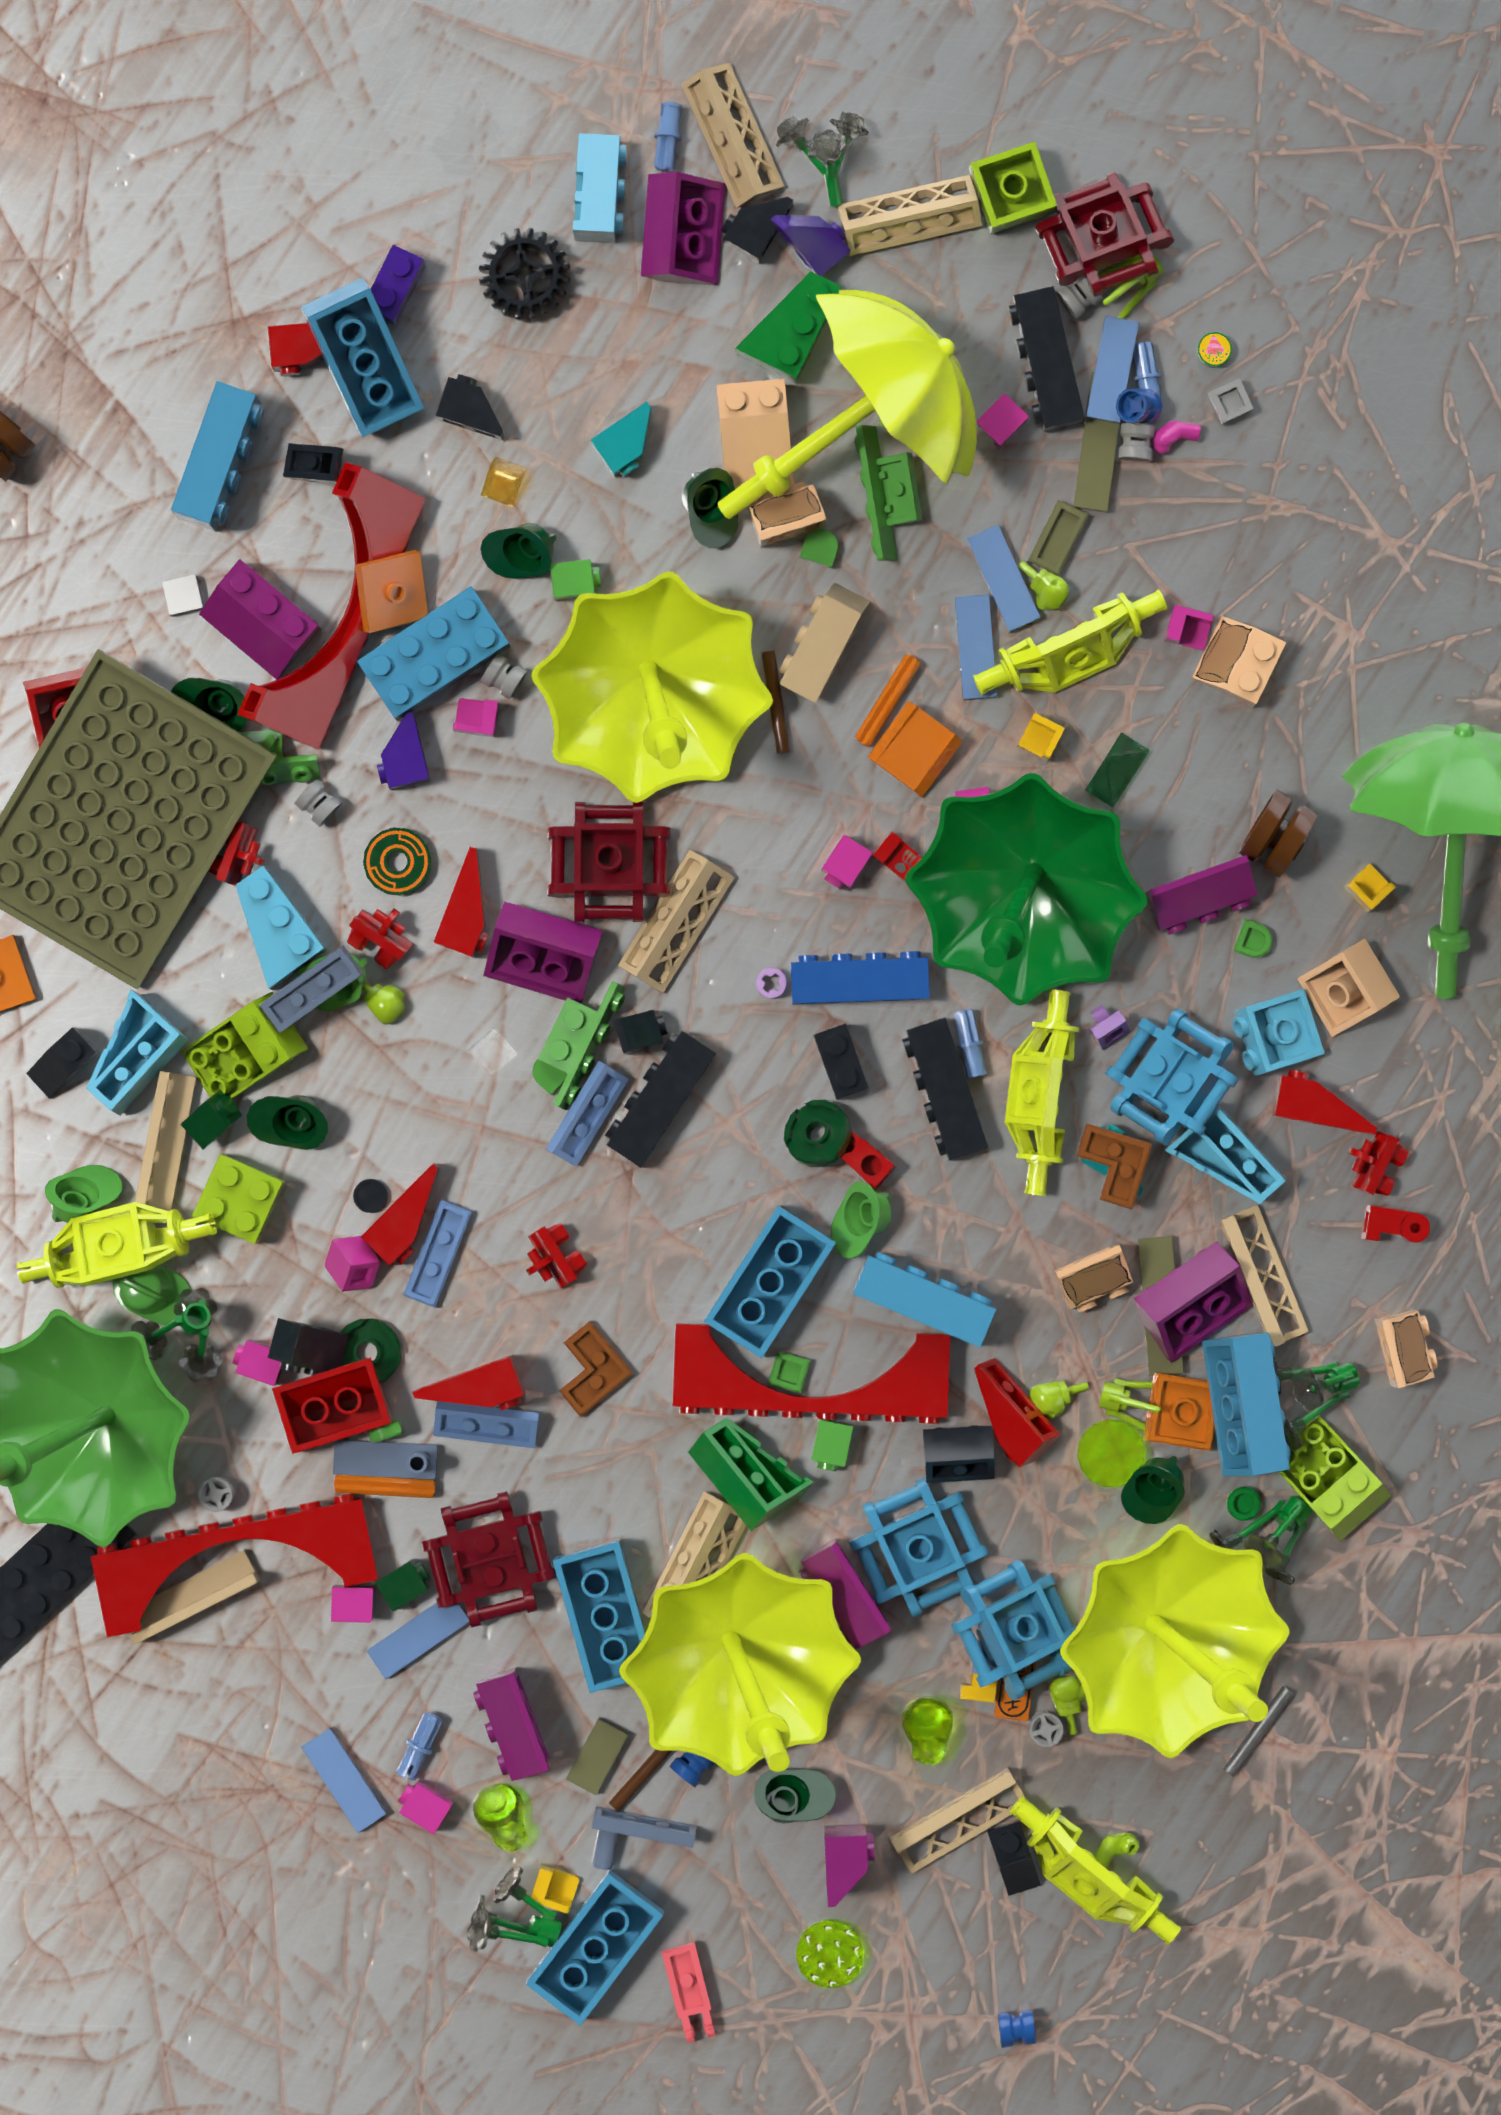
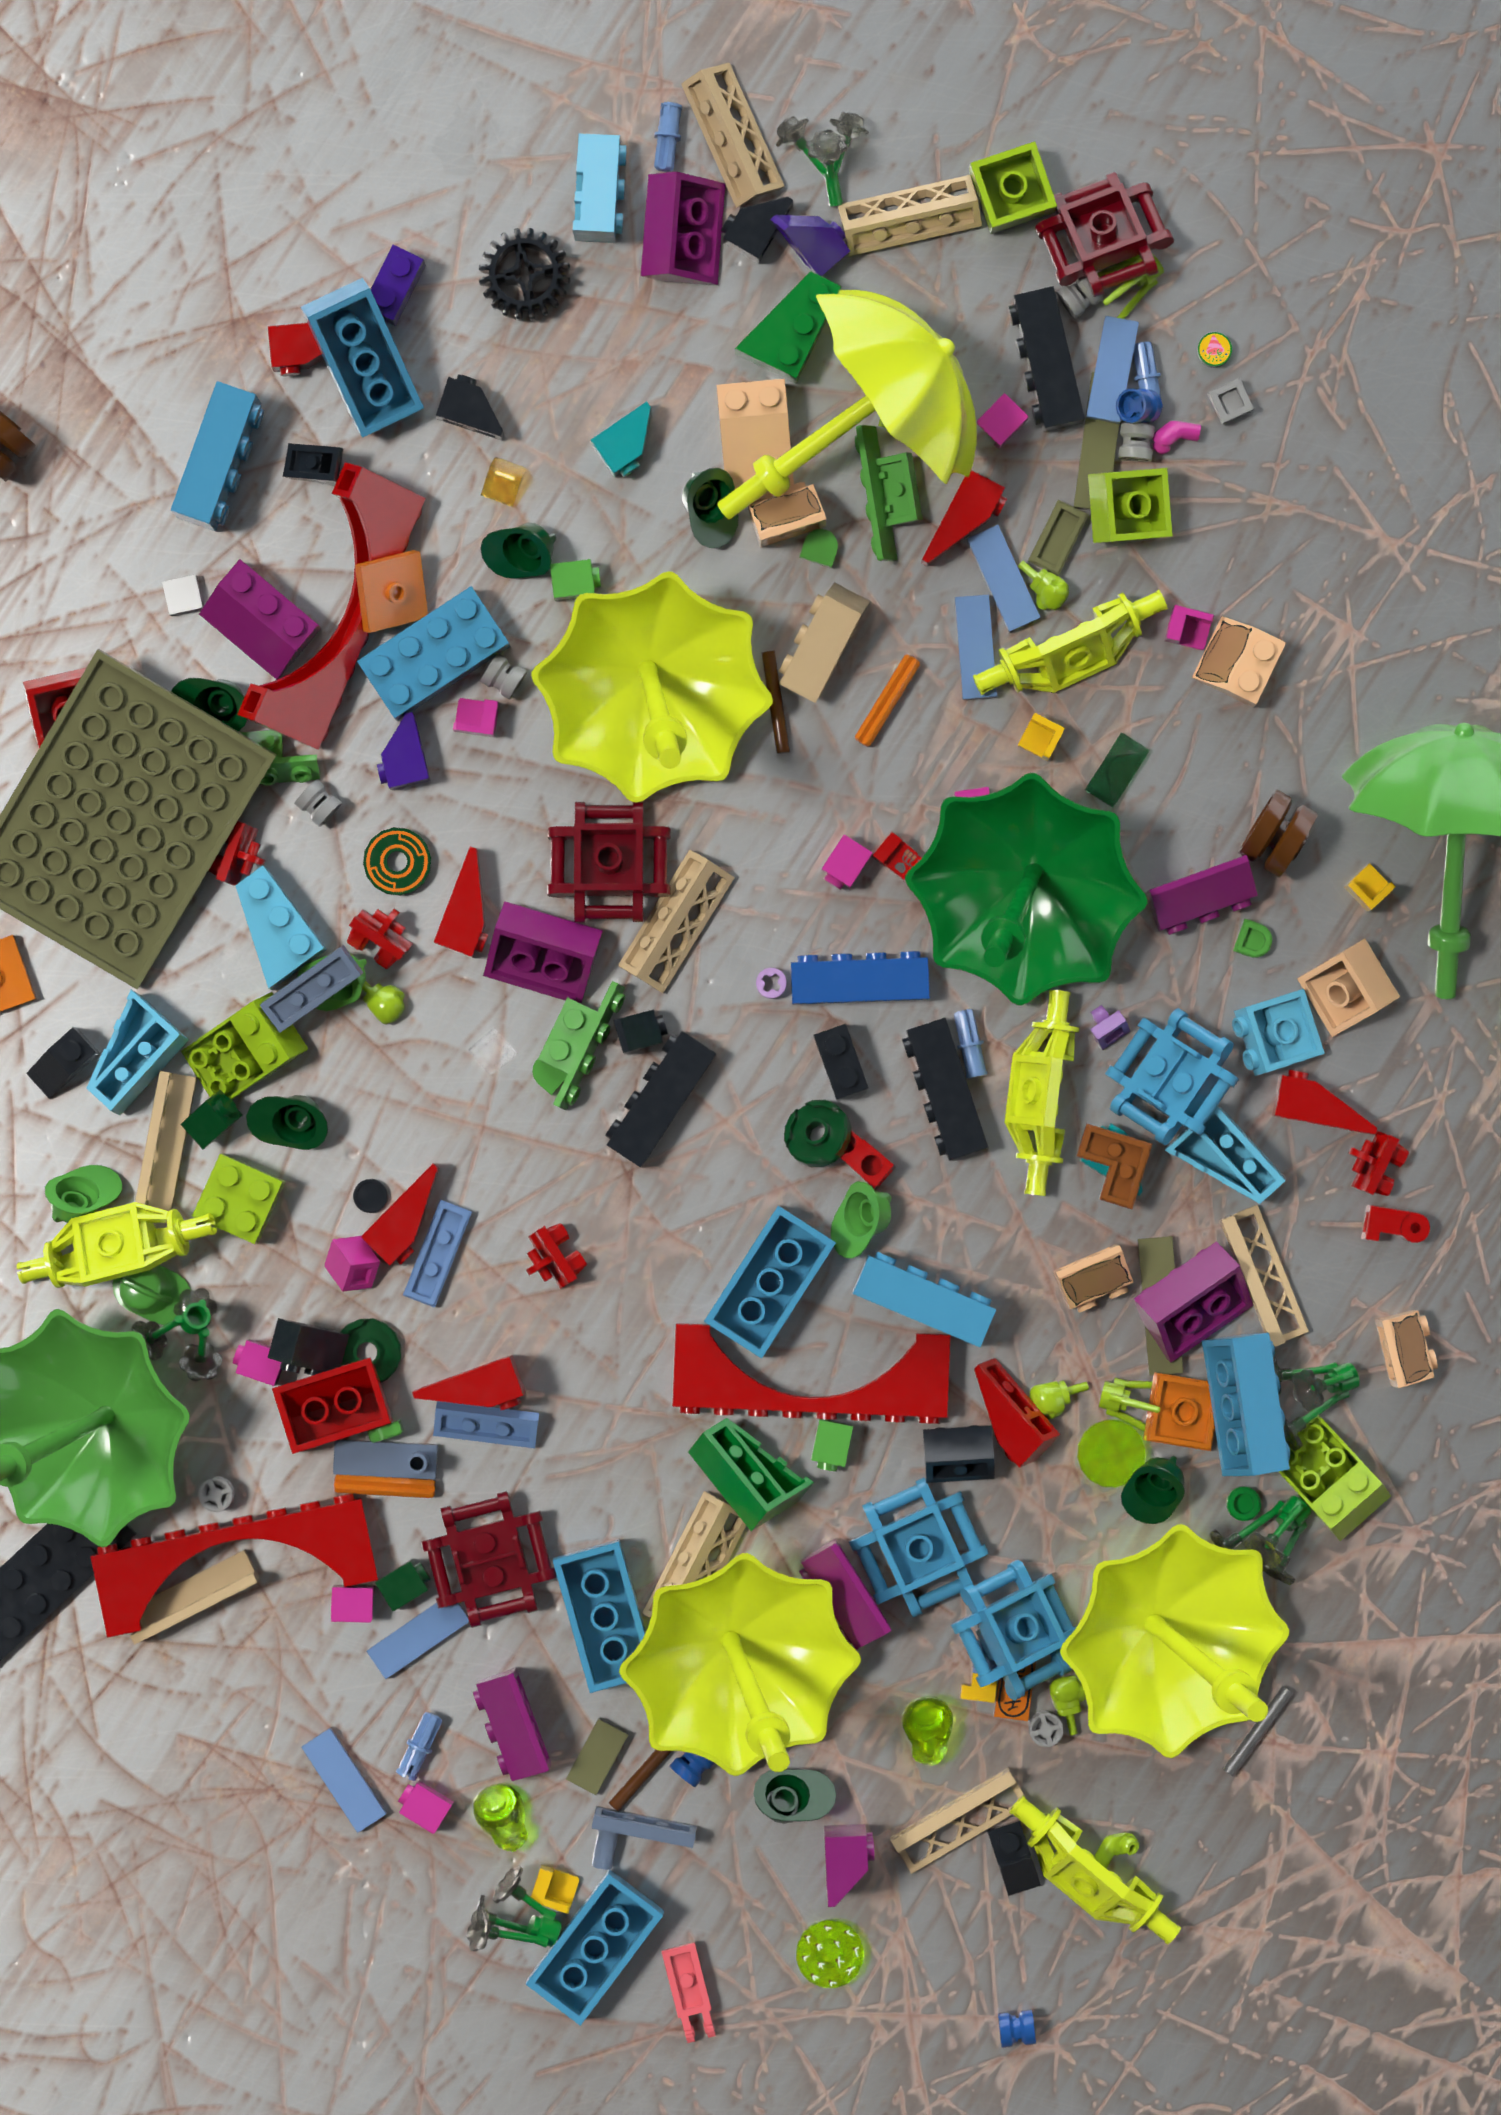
medium blue plate [546,1061,629,1167] -> none
dark orange tile [559,1321,633,1417] -> none
bright green tile [768,1351,810,1393] -> none
orange slope [867,701,963,797] -> none
none -> red slope [921,470,1007,566]
none -> lime brick [1088,468,1173,543]

